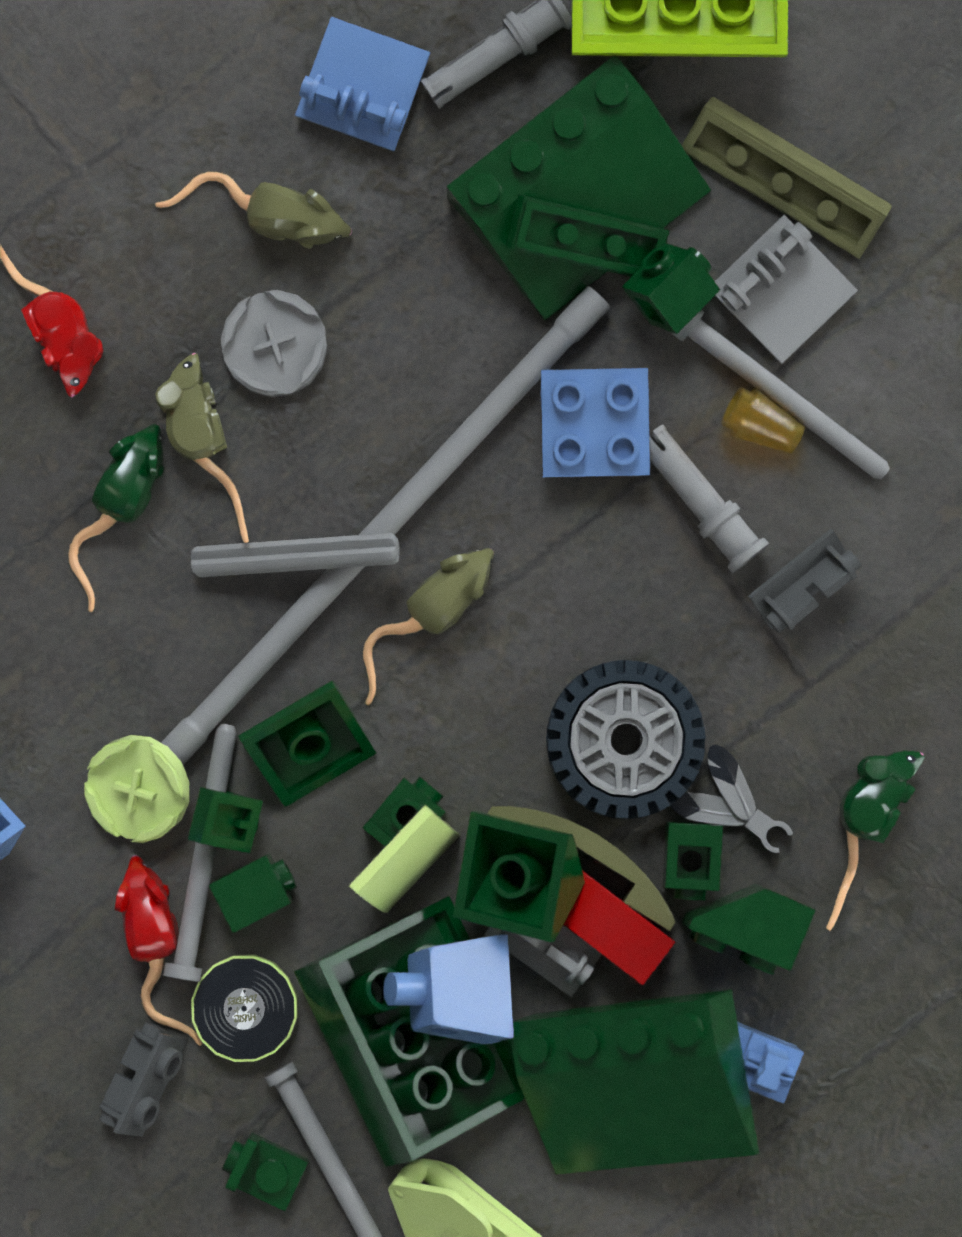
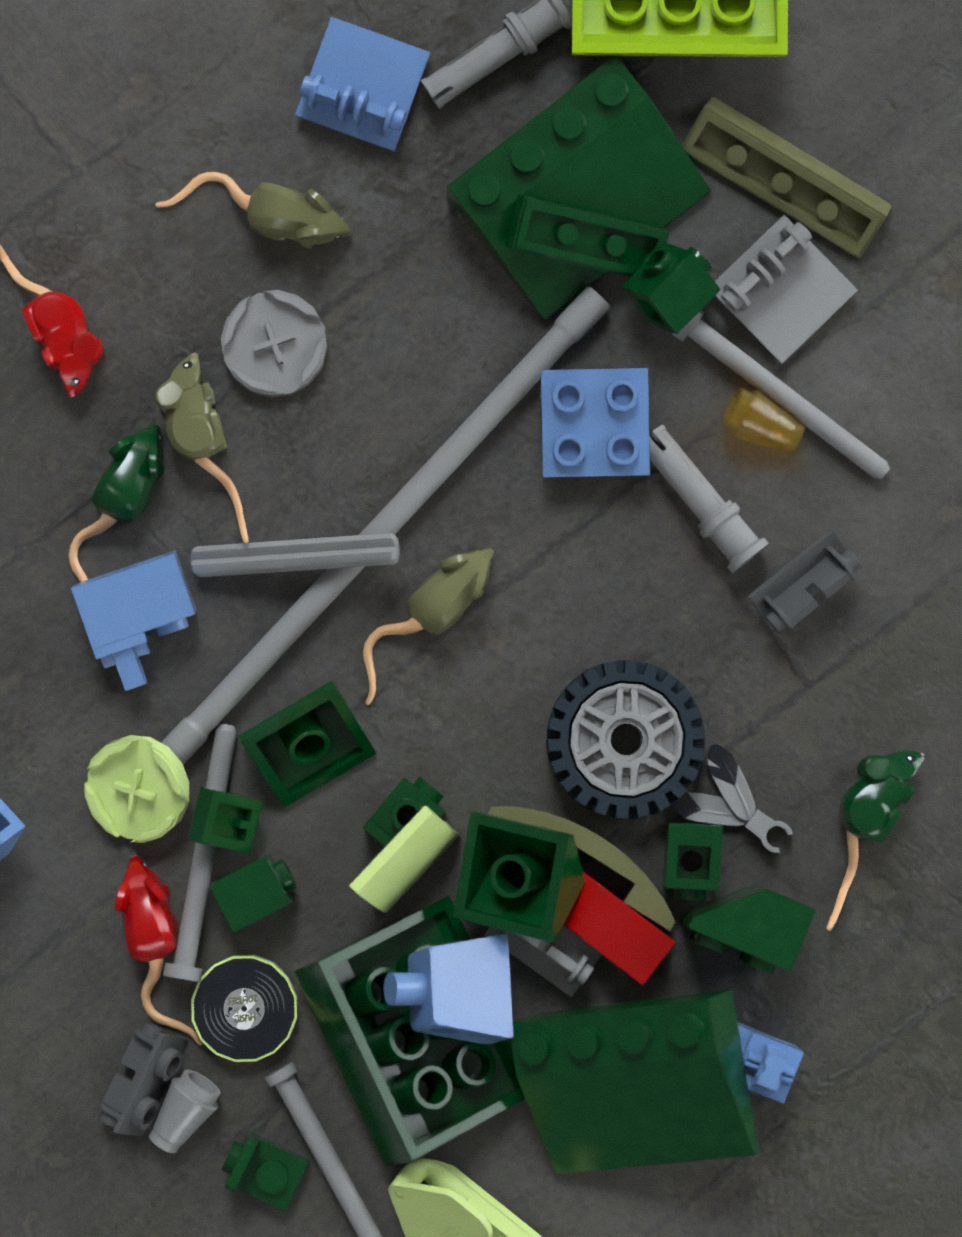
none -> medium blue hinge [71,550,196,691]
none -> light grey cone [149,1070,221,1153]

